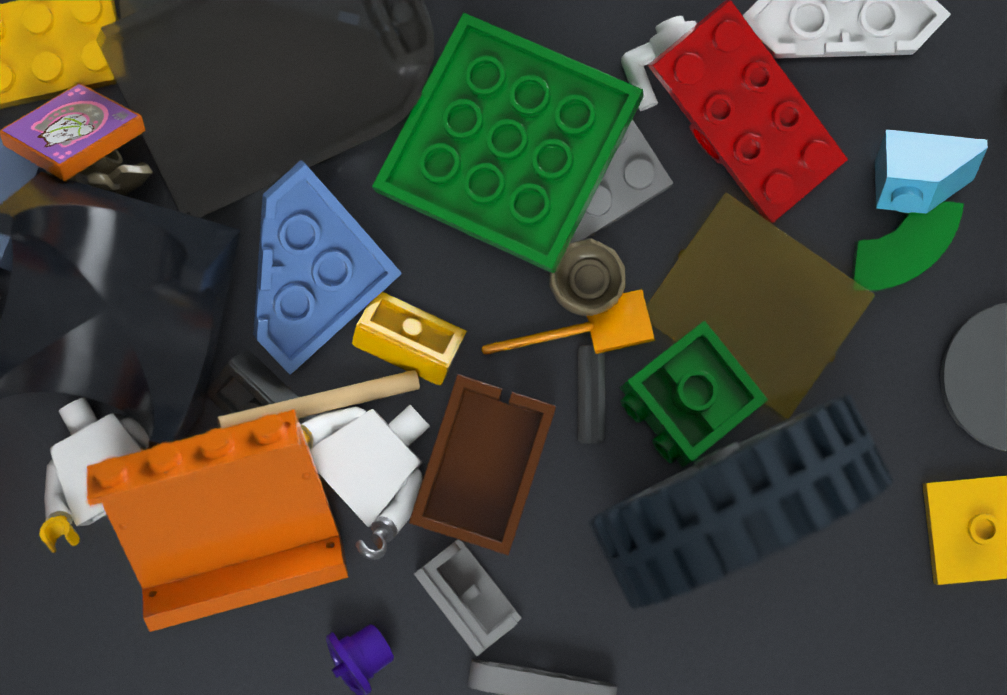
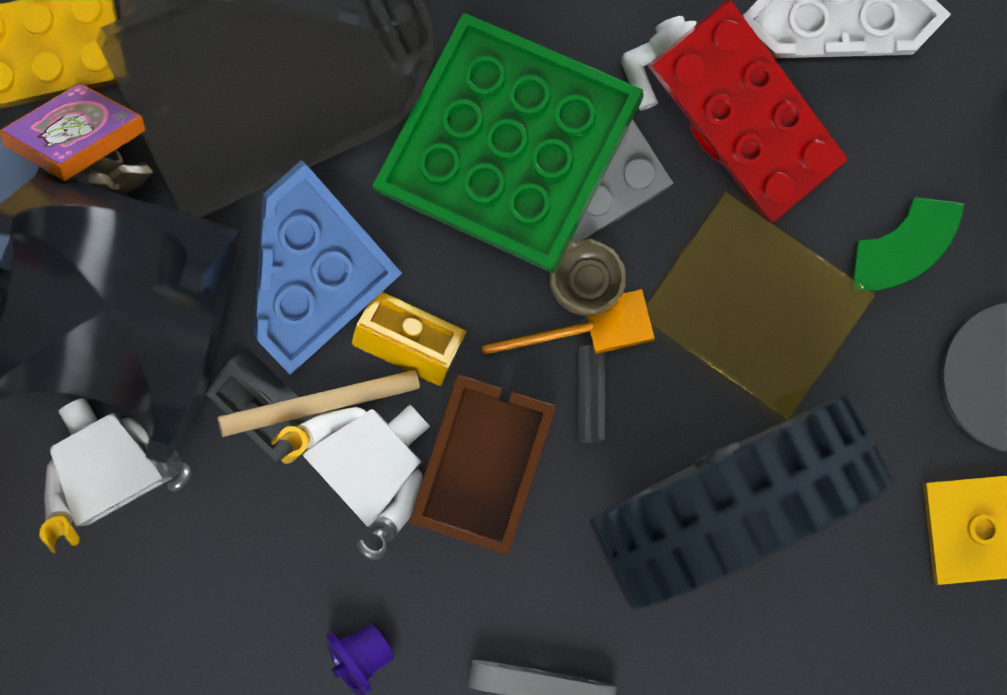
orange panel [87,409,349,632] -> none
light grey hinge [414,539,522,656] -> none
green plate [619,320,768,467] -> none
medium azure slope [875,130,988,214] -> none

